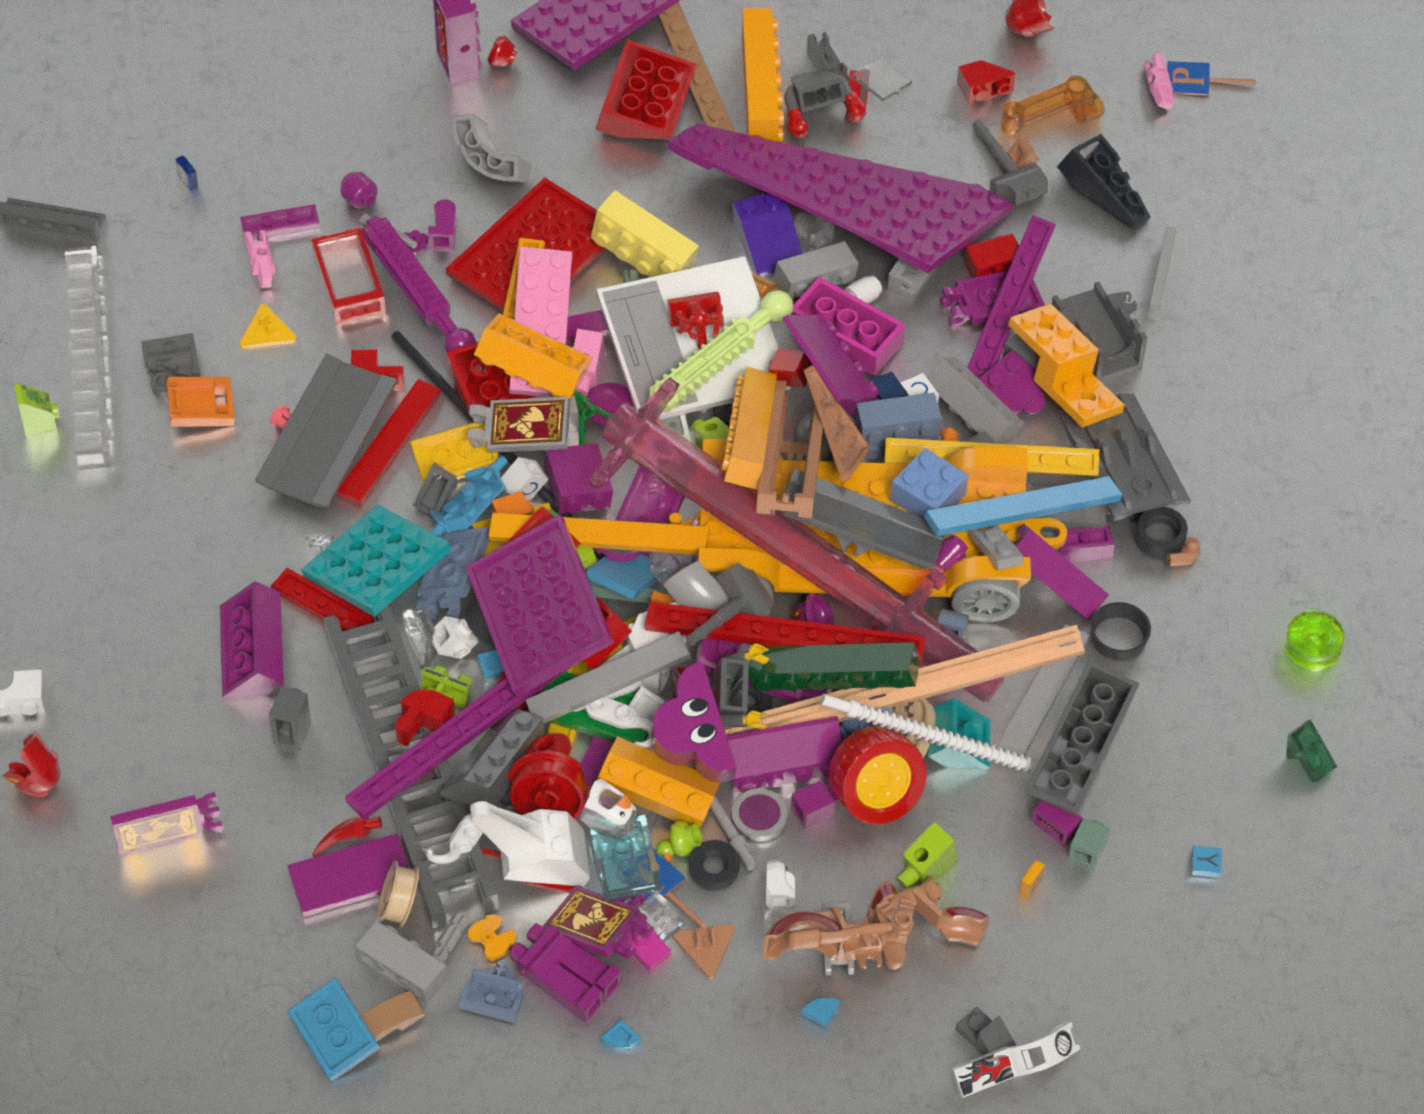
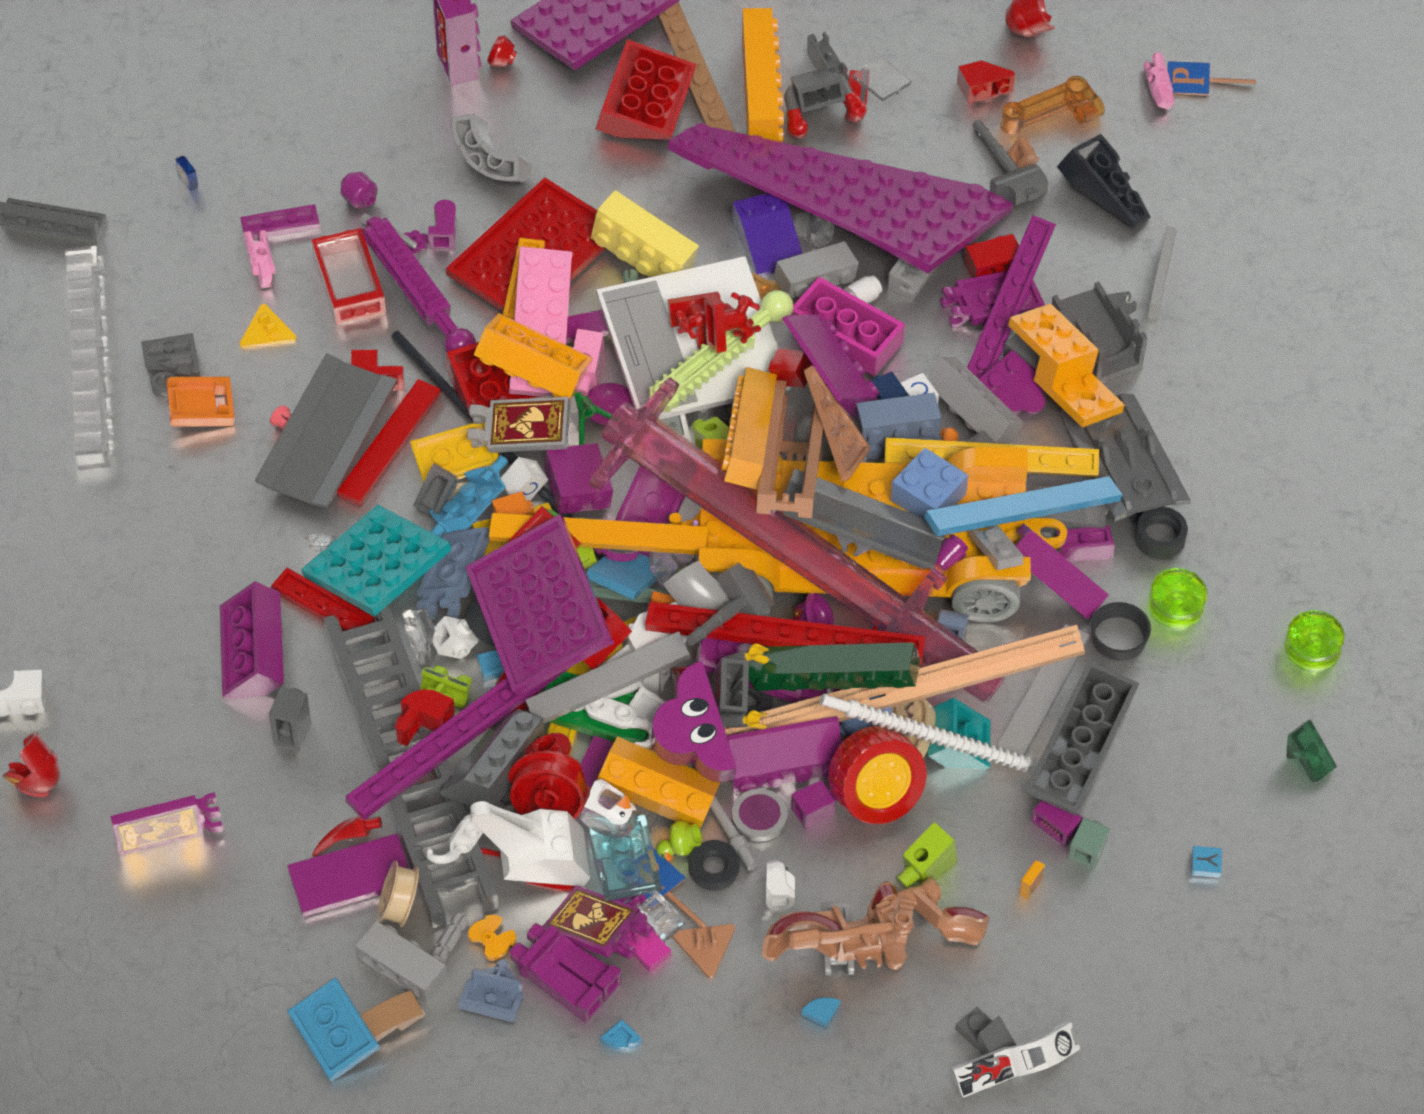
lime slope [14,383,60,436] -> none
nougat arm [1166,537,1200,567] -> none
none -> red piece [704,292,761,353]
none -> clear neon green wheel [1148,568,1207,629]

